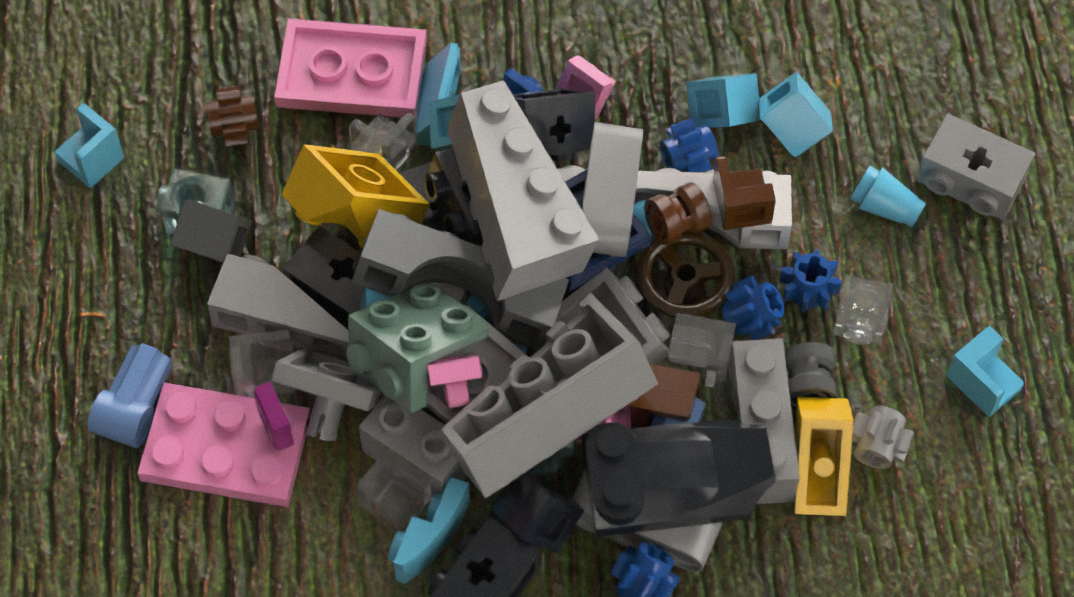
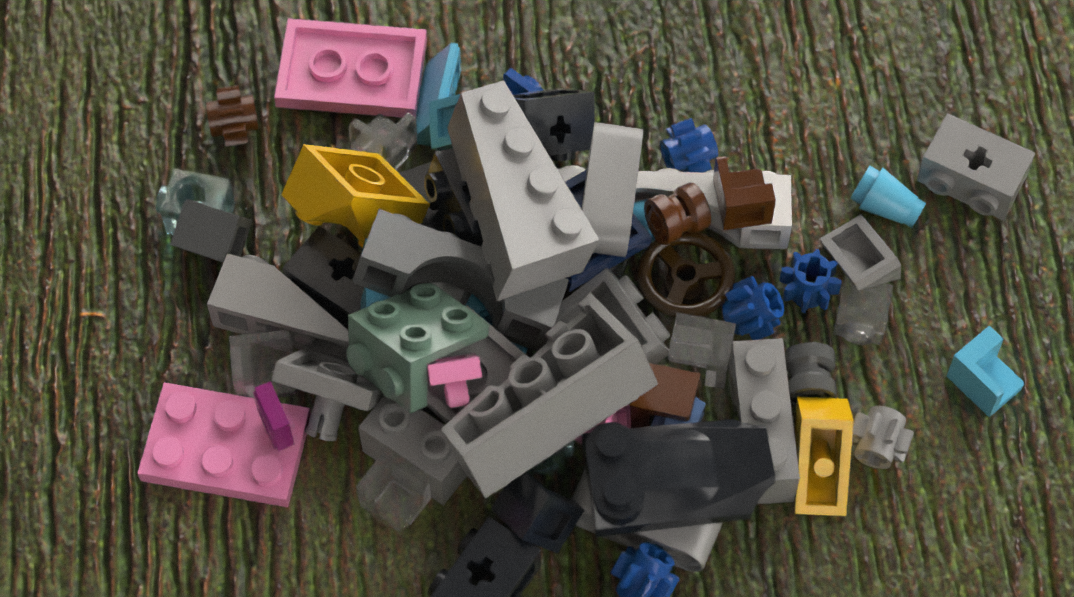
medium azure panel [54,103,125,189] -> none
medium blue piece [88,343,173,449] -> none
medium azure slope [389,477,470,584] -> none
bright pink tile [556,55,615,119] -> none
medium azure panel [686,73,760,128] -> none
medium azure panel [759,71,833,157] -> none
none -> light grey slope [820,215,901,291]

